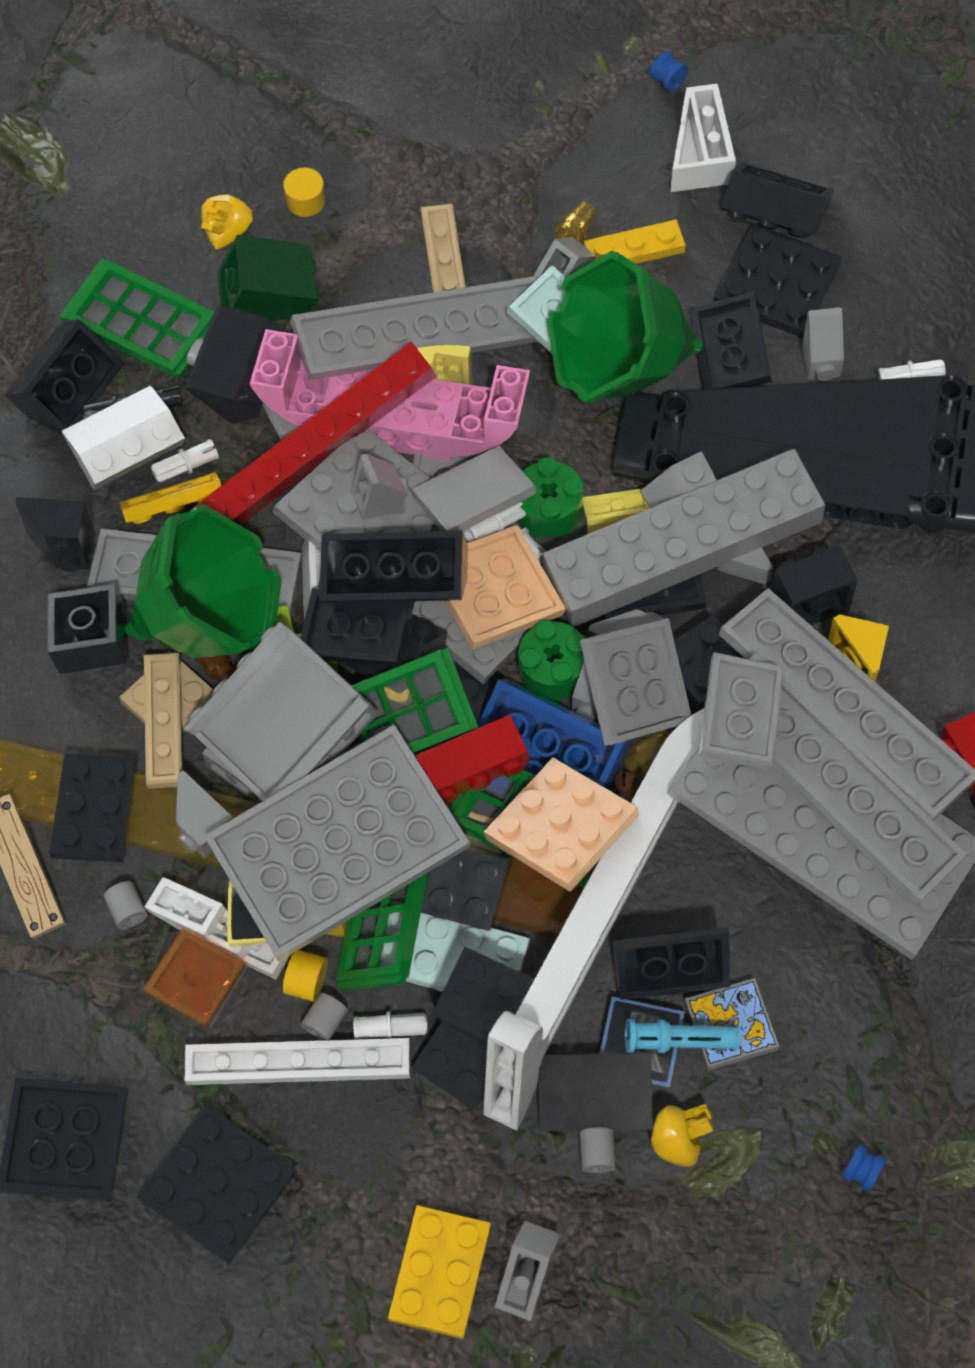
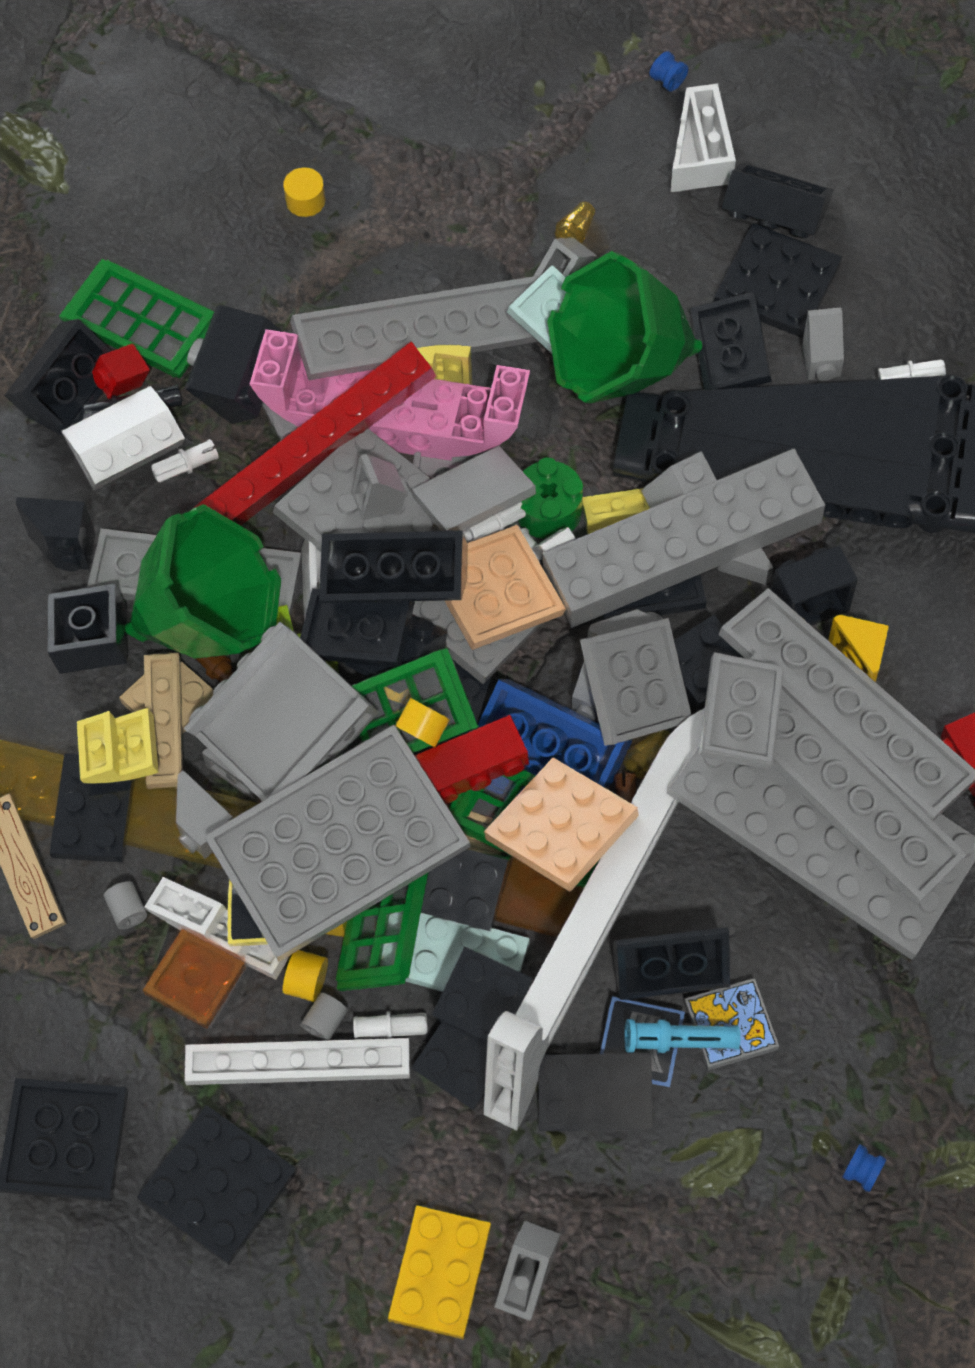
yellow plate [119,472,221,524] -> none
yellow piece [201,195,253,250] -> none
dark green slope [217,235,320,321] -> none
tan tile [421,203,465,292] -> none
green brick [518,620,586,702] -> none
light grey gear [580,1127,615,1173] -> none
yellow plate [584,220,686,264] -> none
yellow piece [651,1104,713,1167] -> none
none -> light yellow slope [77,708,159,783]
none -> red brick [92,343,150,399]
none -> yellow piece [395,698,450,747]
none -> white plate [532,527,576,559]

